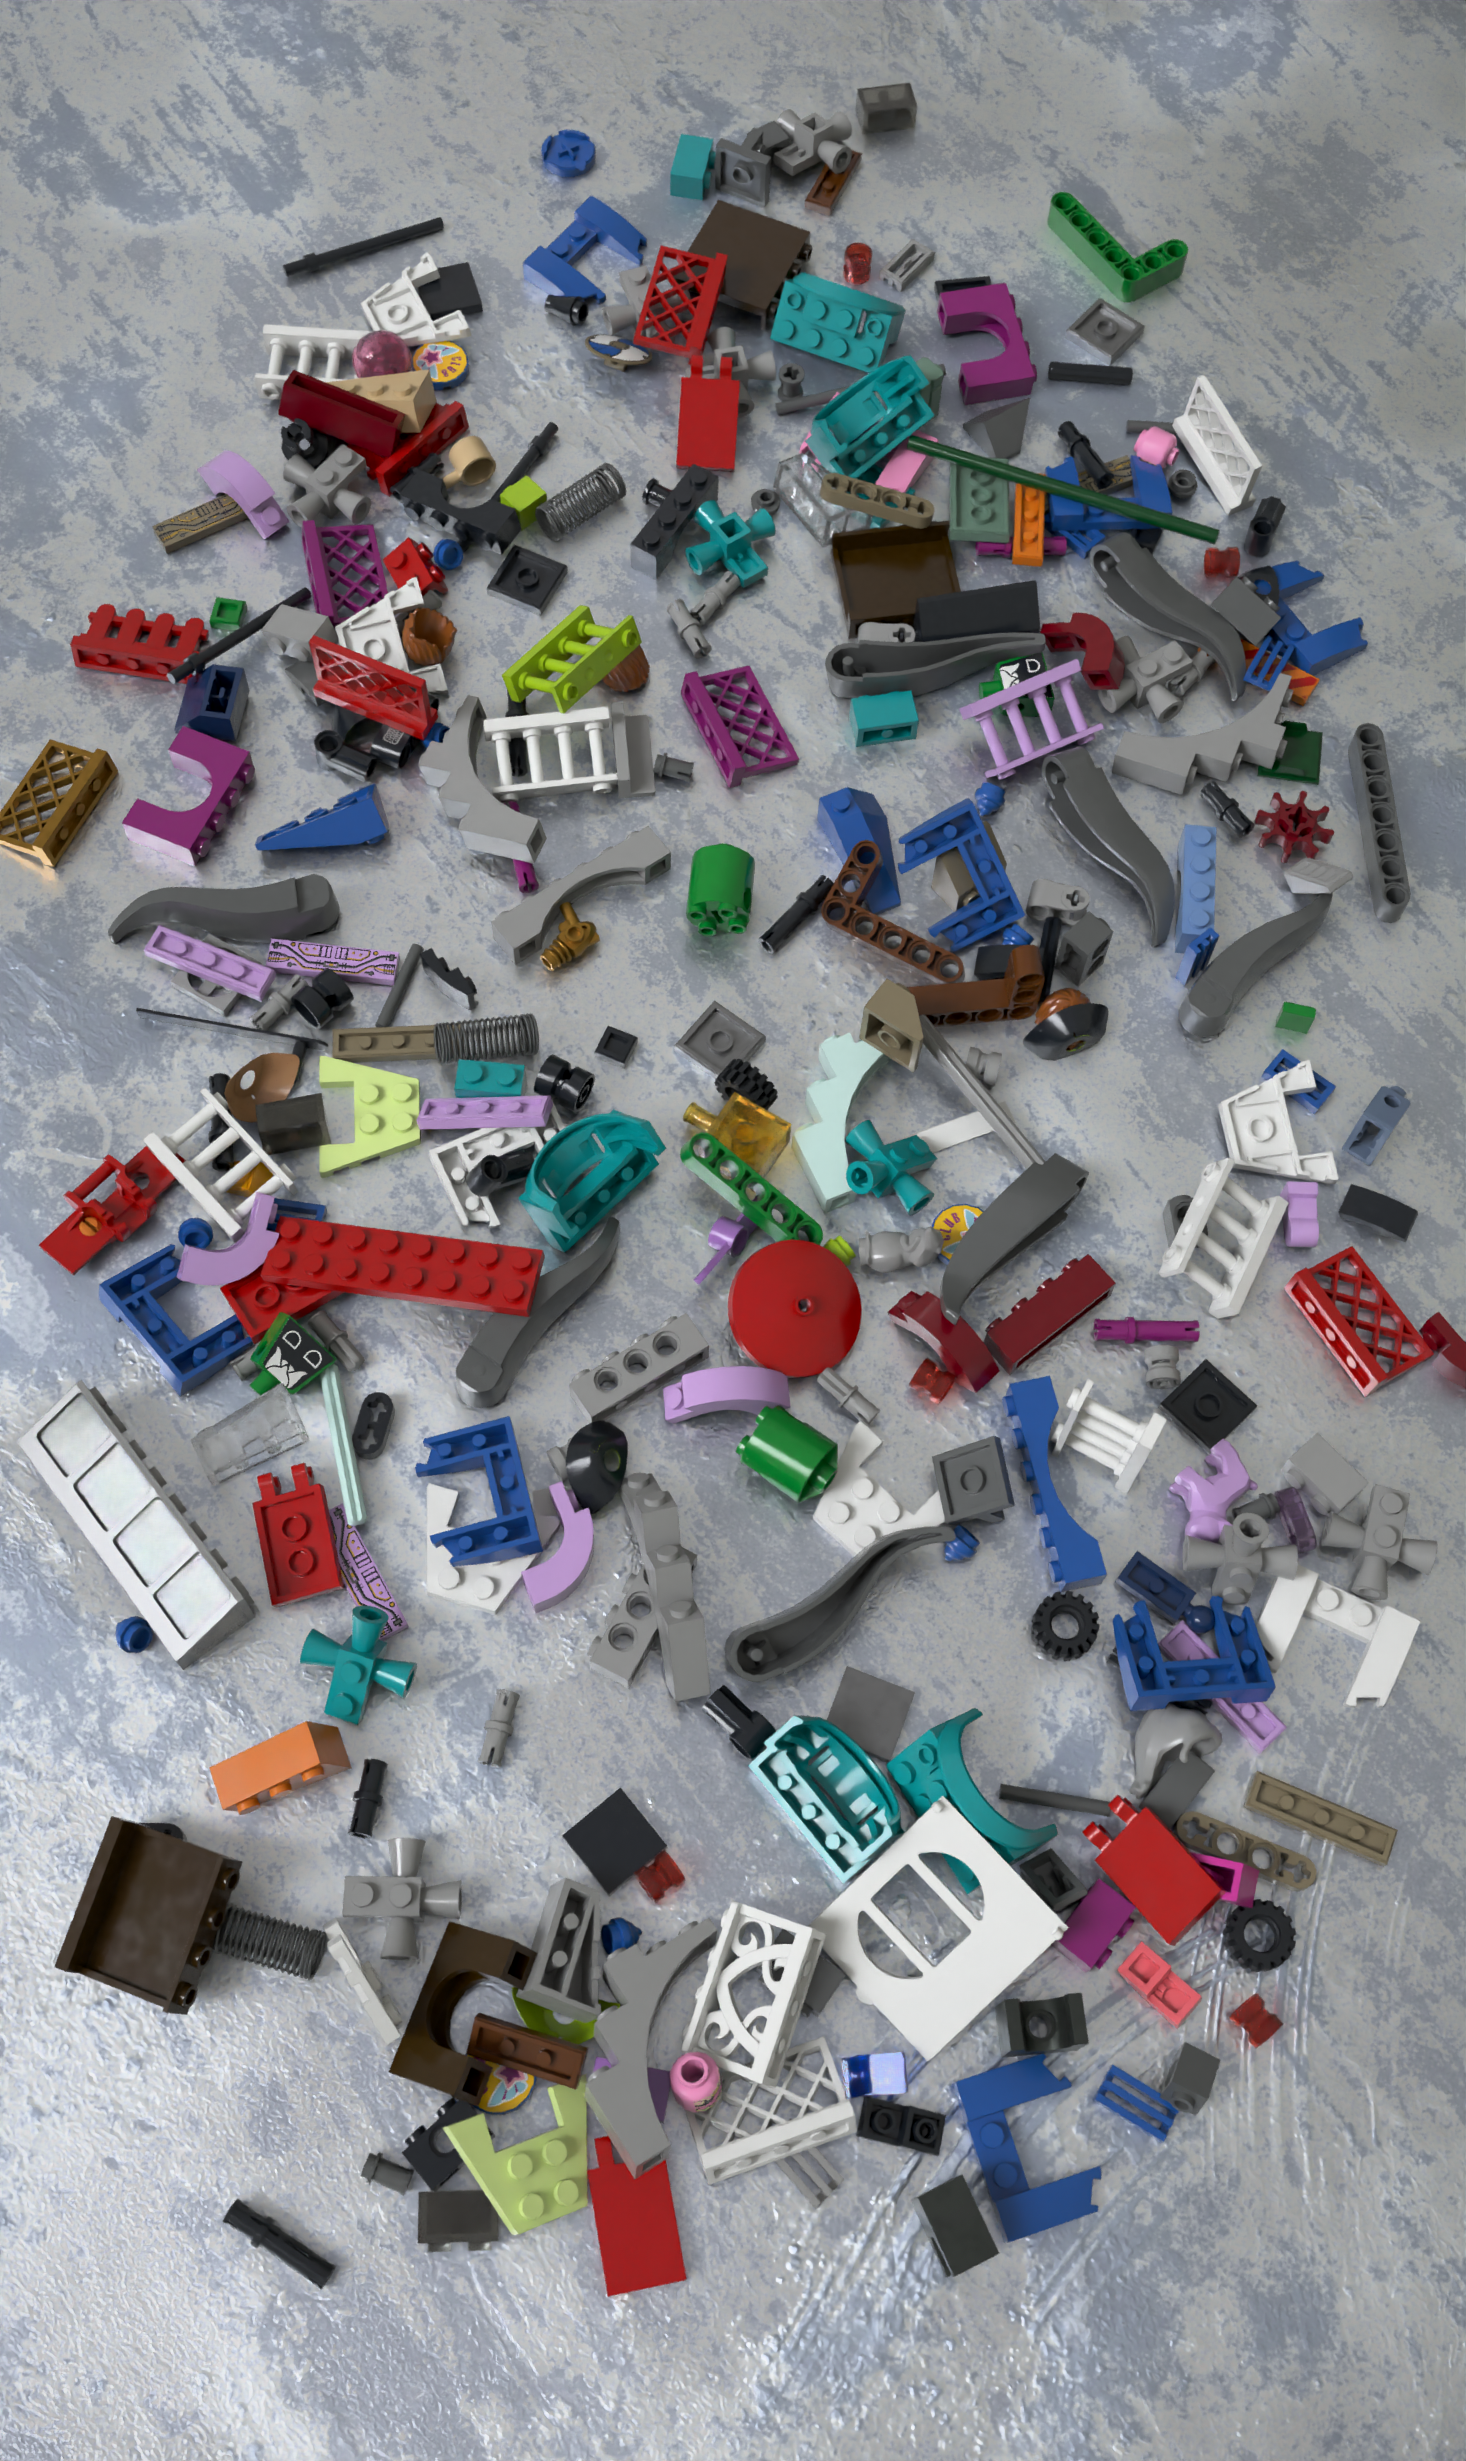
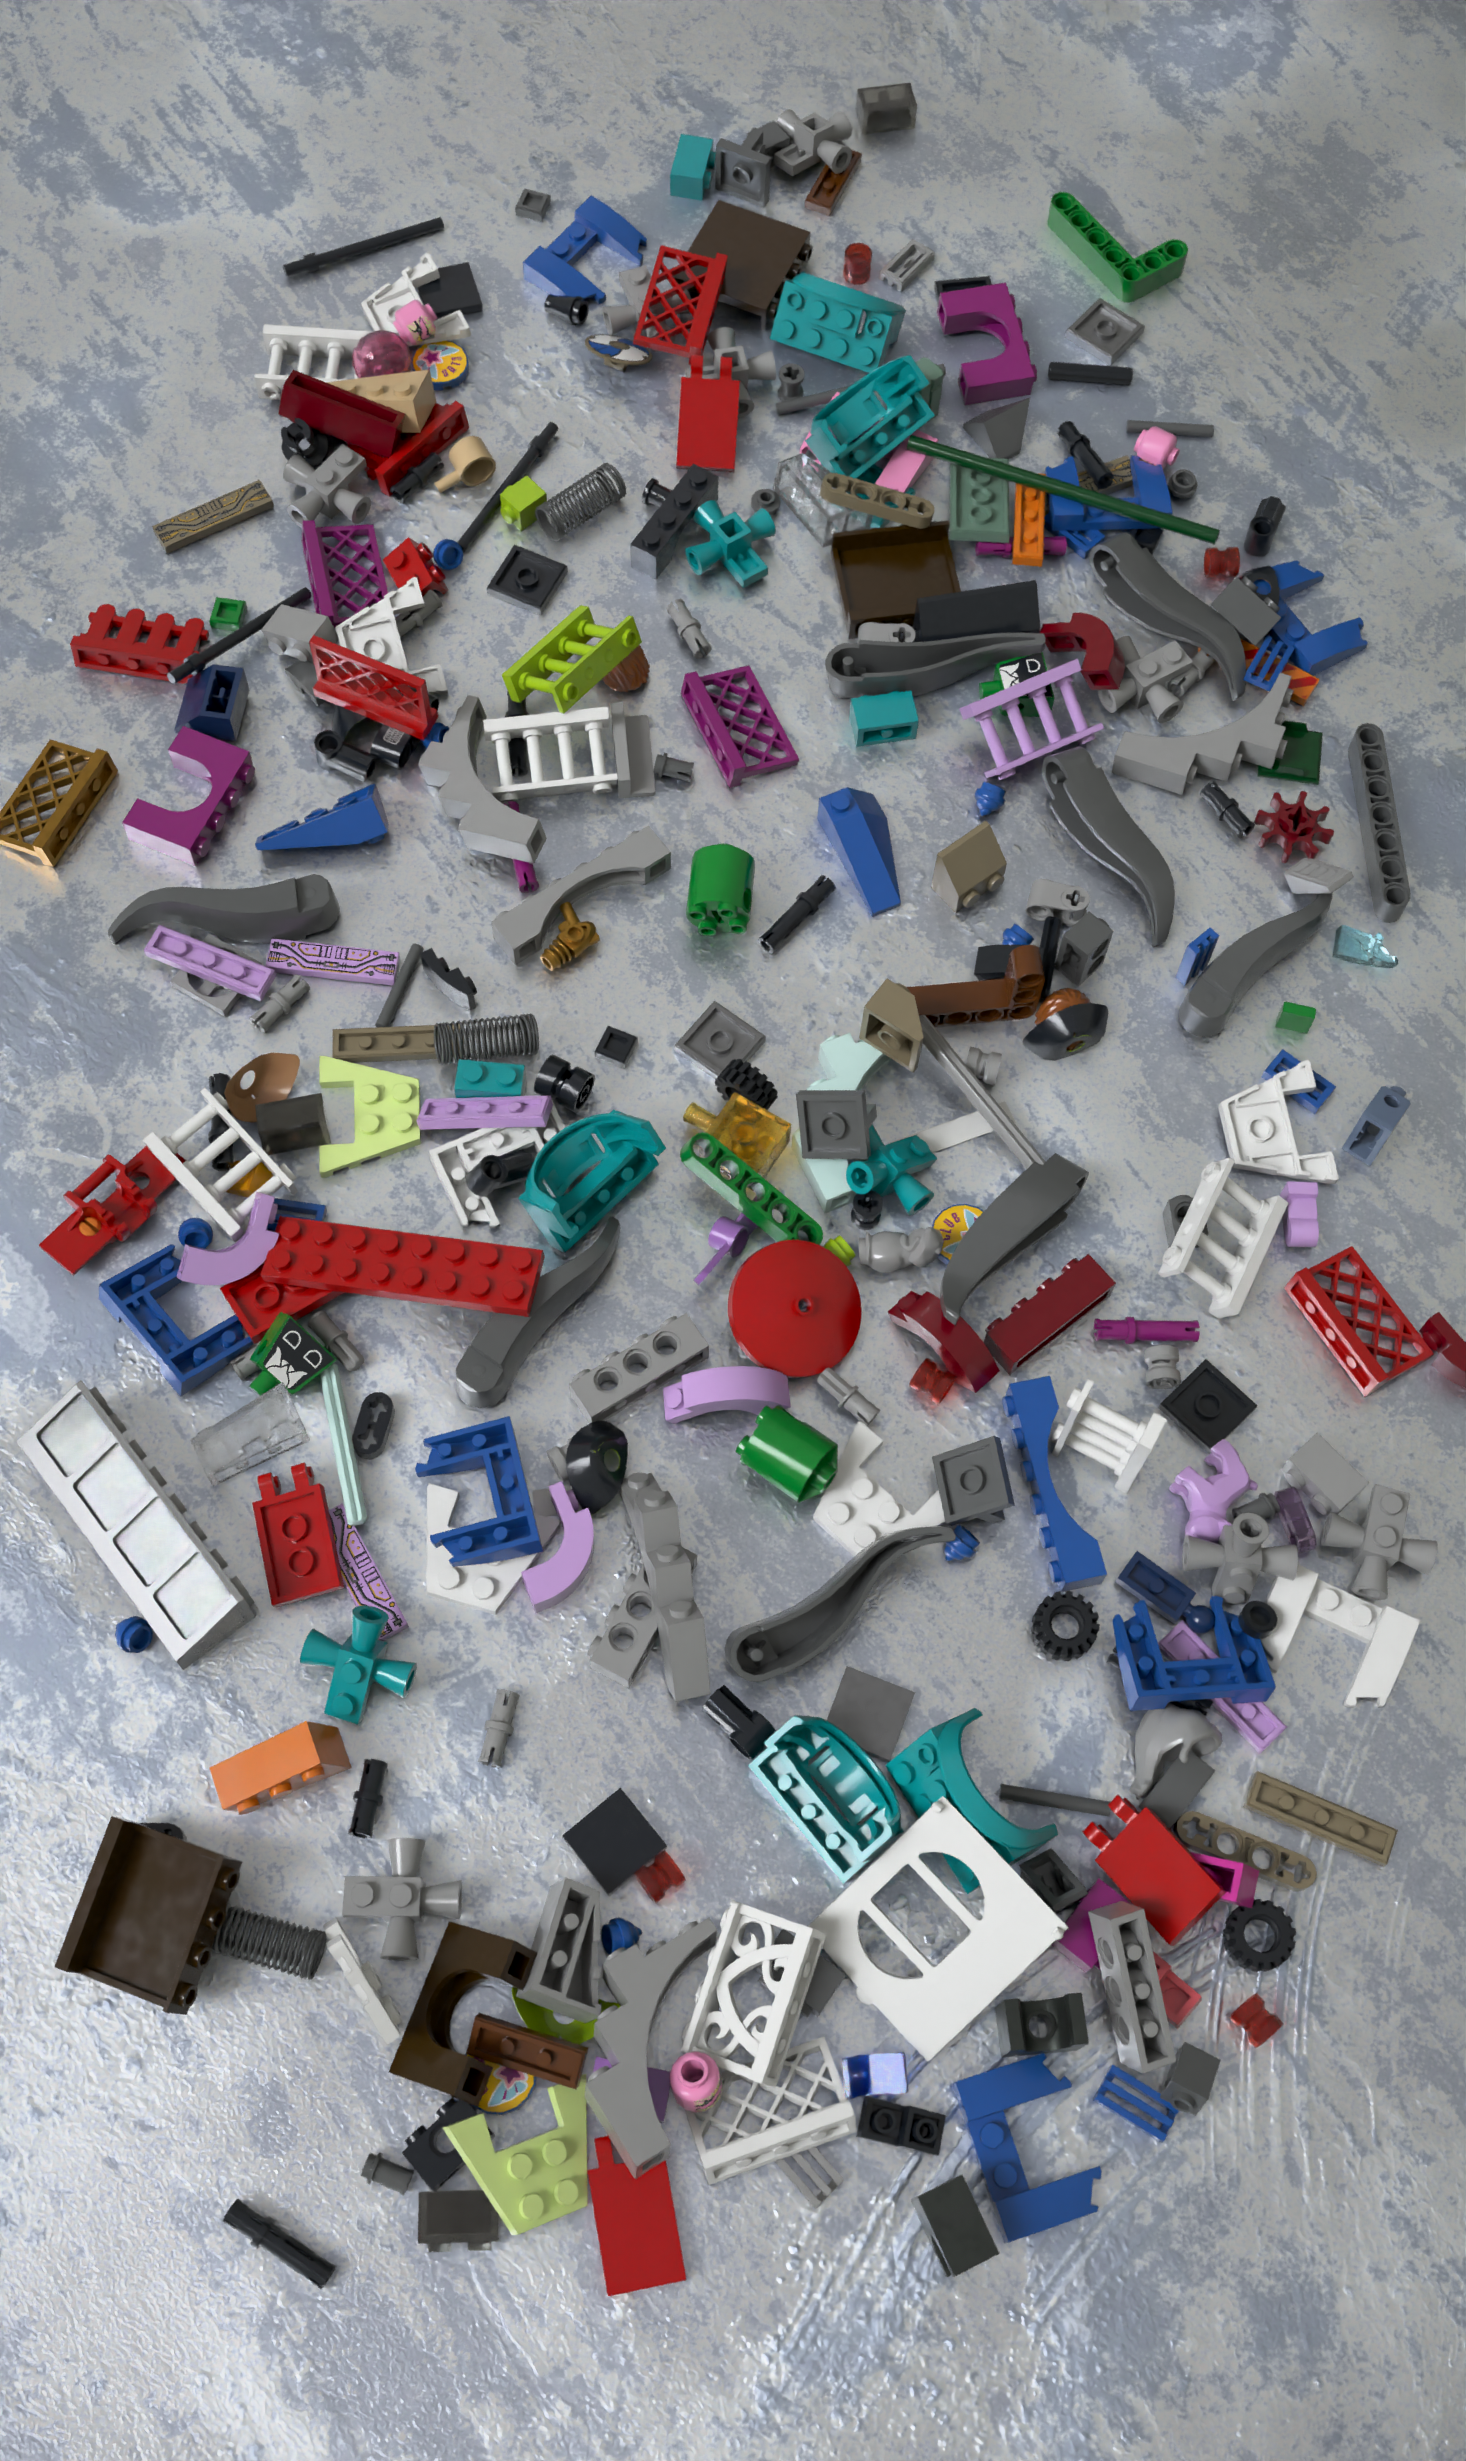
piece [136,1008,329,1084] -> none
lavender arch [197,451,290,539] -> none
black wheel [291,968,354,1029] -> none
black arch [399,469,522,555] -> none
dark orange hair [402,607,457,666] -> none
blue tile [541,130,596,177] -> none
light grey pin [690,571,741,625] -> none
reddish brown beam [821,840,965,984] -> none
blue wedge [898,798,1026,952] -> none
white fence [1172,375,1262,516] -> none
medium blue arch [1175,824,1216,953] -> none
black slope [1338,1184,1418,1242] -> none
none -> bright pink head [393,300,437,345]
none -> dark grey tile [515,188,551,222]
none -> dark grey bracket [796,1090,877,1159]
none -> black bush [850,1190,883,1230]
none -> light grey brick [1088,1901,1176,2074]
none -> black tile [1238,1601,1277,1639]
none -> clear light blue slope [1332,925,1399,968]

